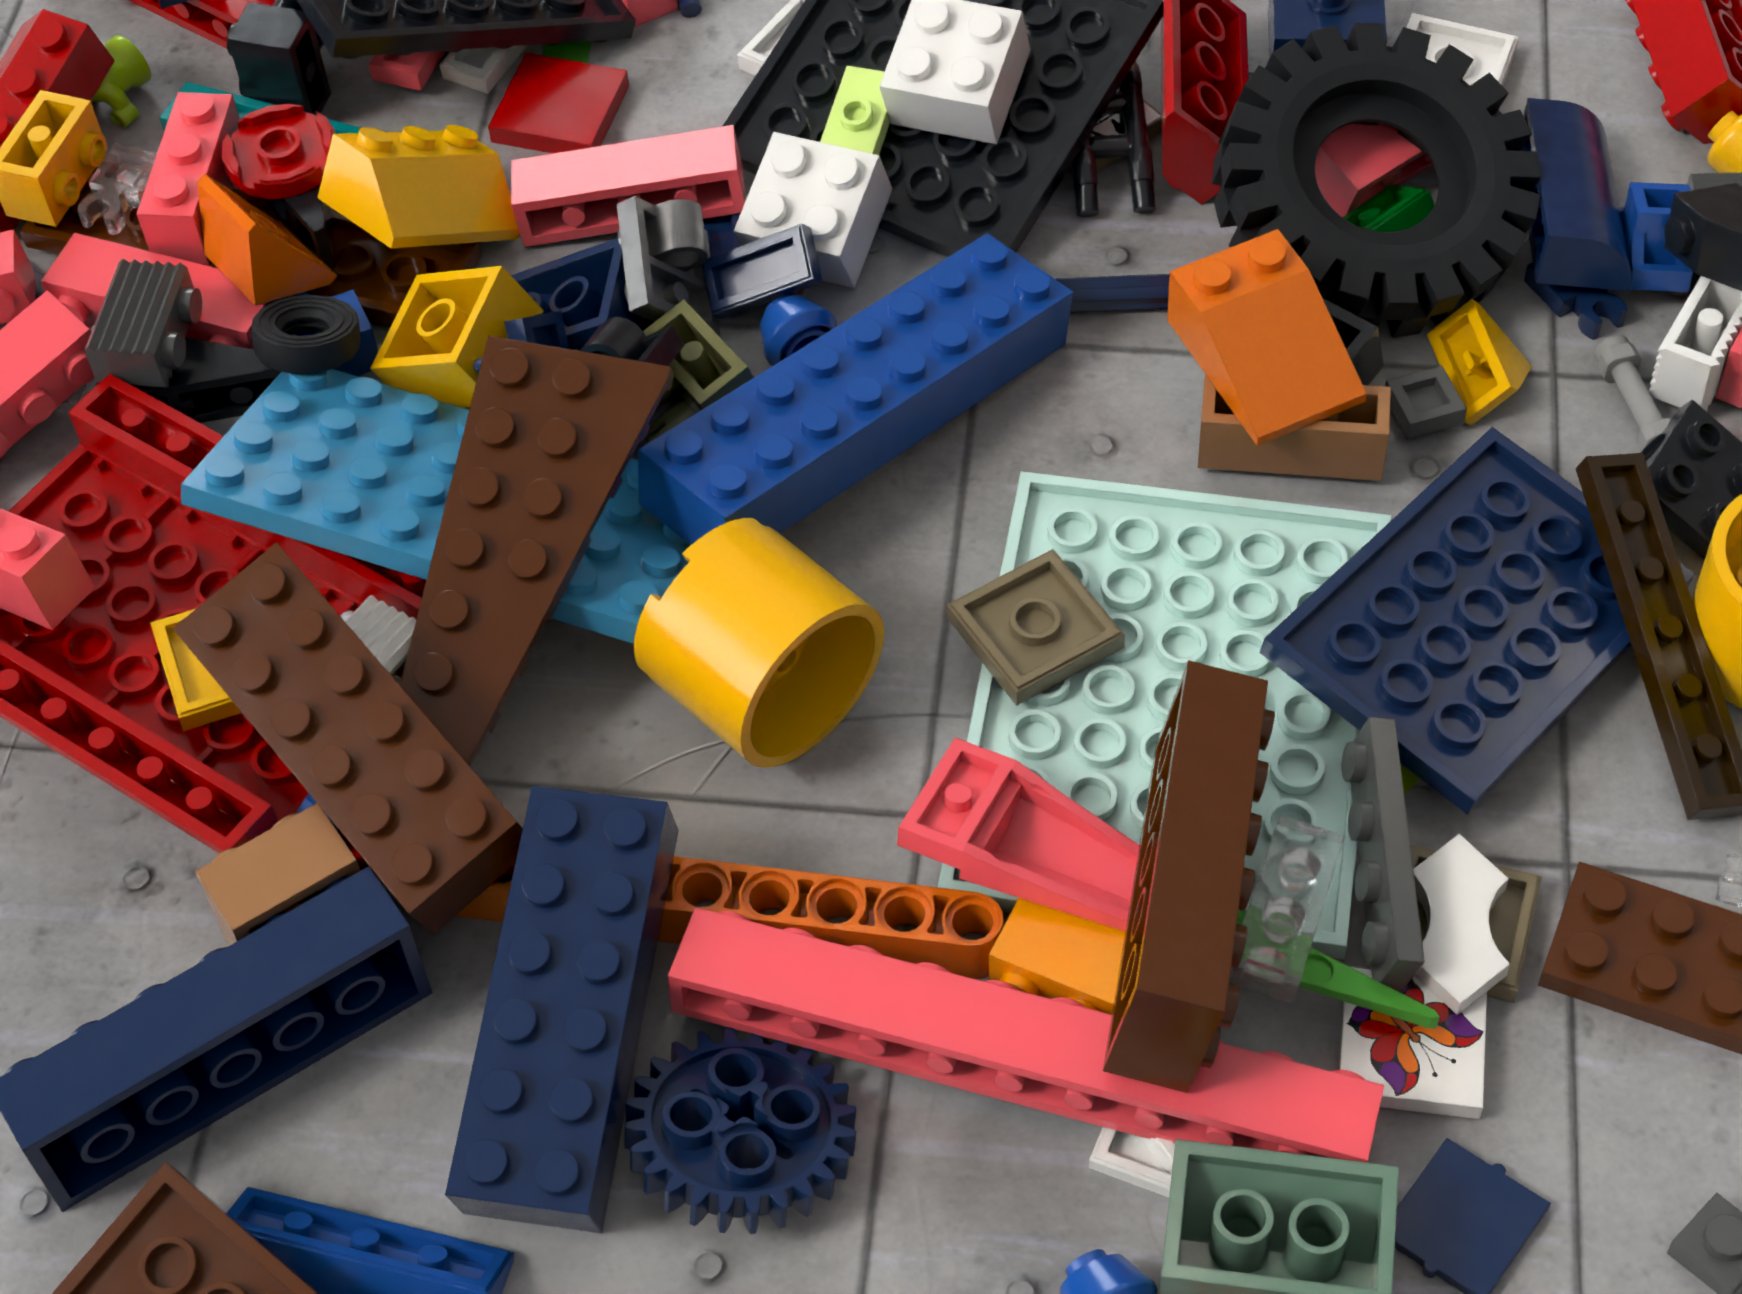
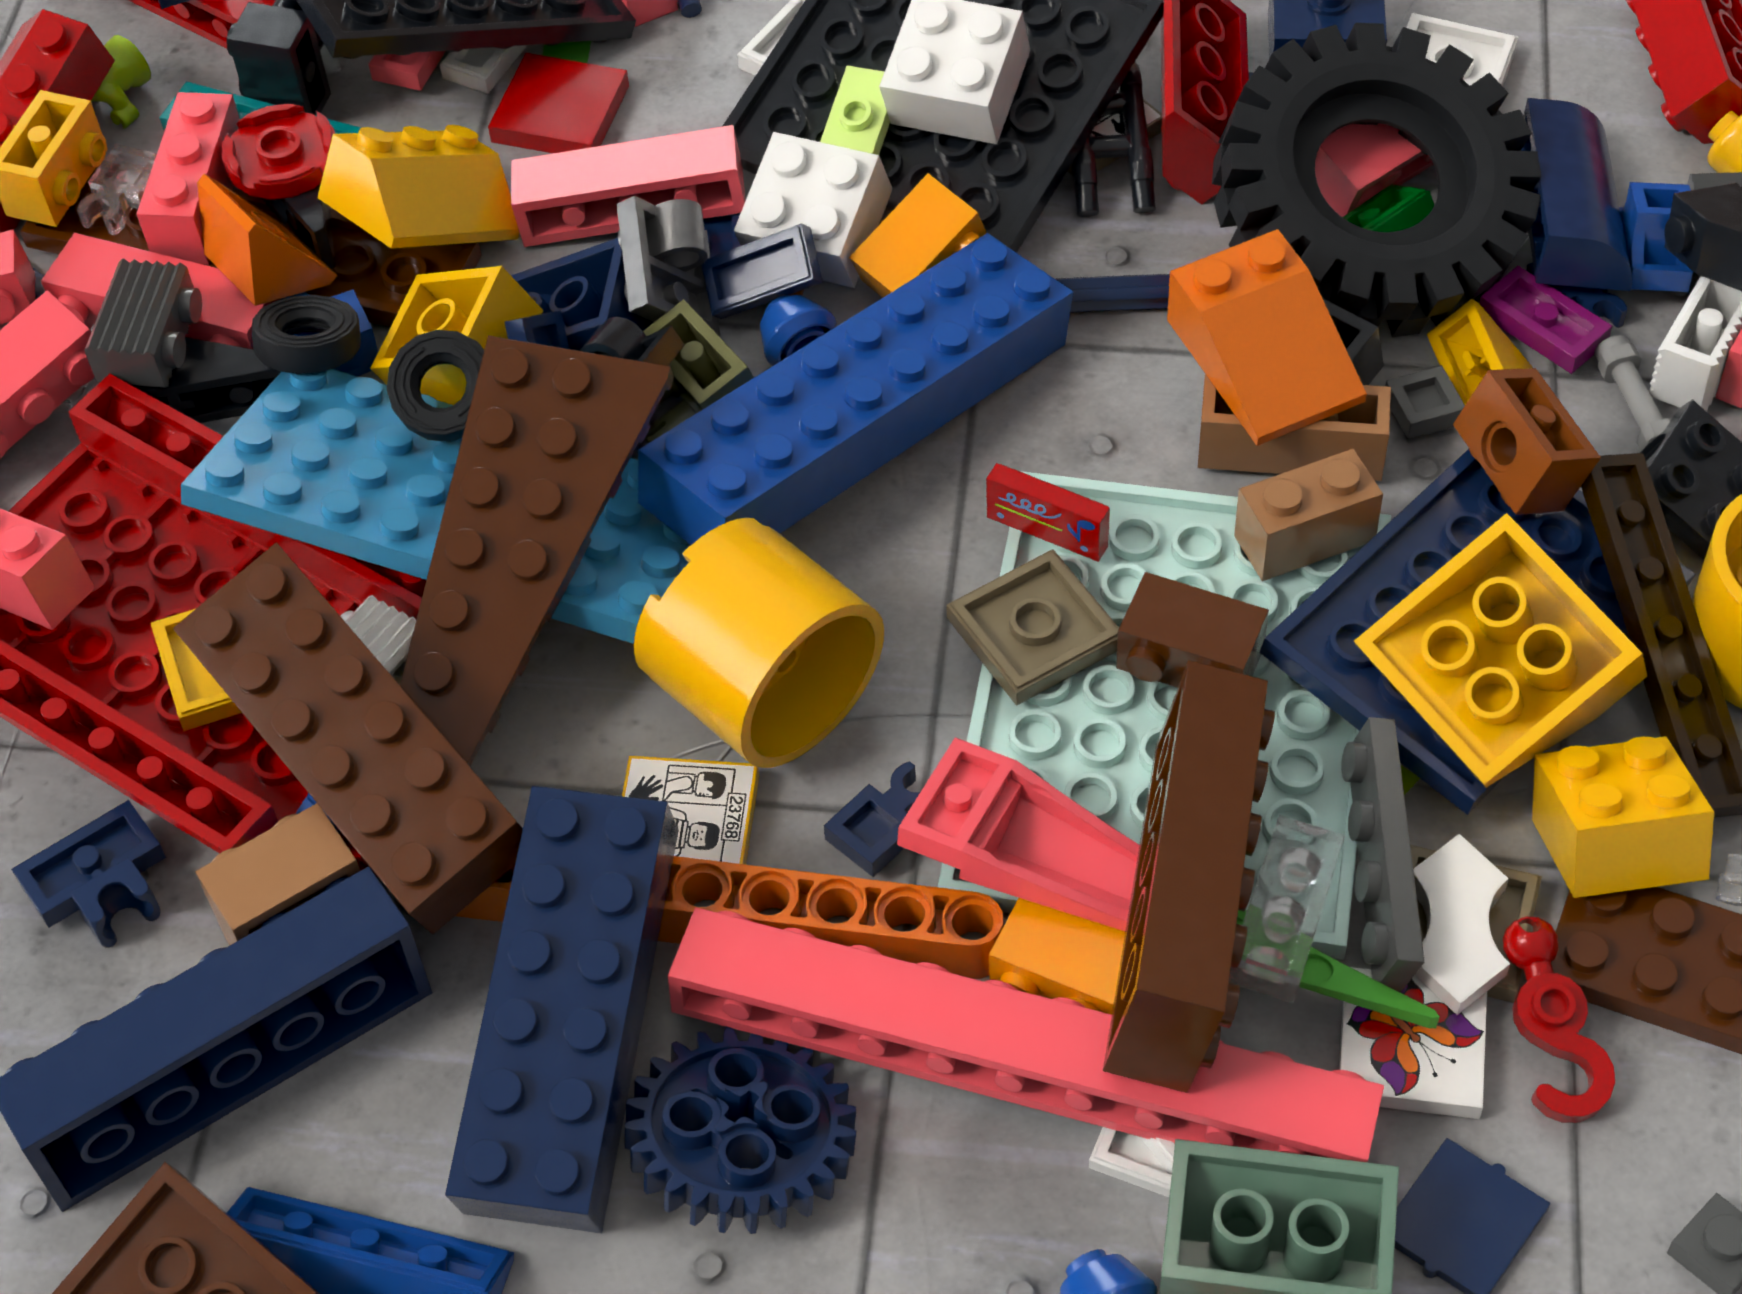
none -> dark blue plate [11,800,166,948]
none -> black tyre [387,330,484,442]
none -> white tile [622,756,760,864]
none -> dark blue plate [824,761,920,877]
none -> light orange brick [849,173,987,298]
none -> red tile [986,463,1110,562]
none -> reddish brown brick [1116,572,1269,688]
none -> medium nougat brick [1234,449,1383,581]
none -> yellow slope [1354,513,1647,788]
none -> dark orange brick [1453,368,1601,515]
none -> magenta plate [1479,265,1613,374]
none -> red piece [1503,916,1615,1123]
none -> yellow brick [1532,736,1714,898]

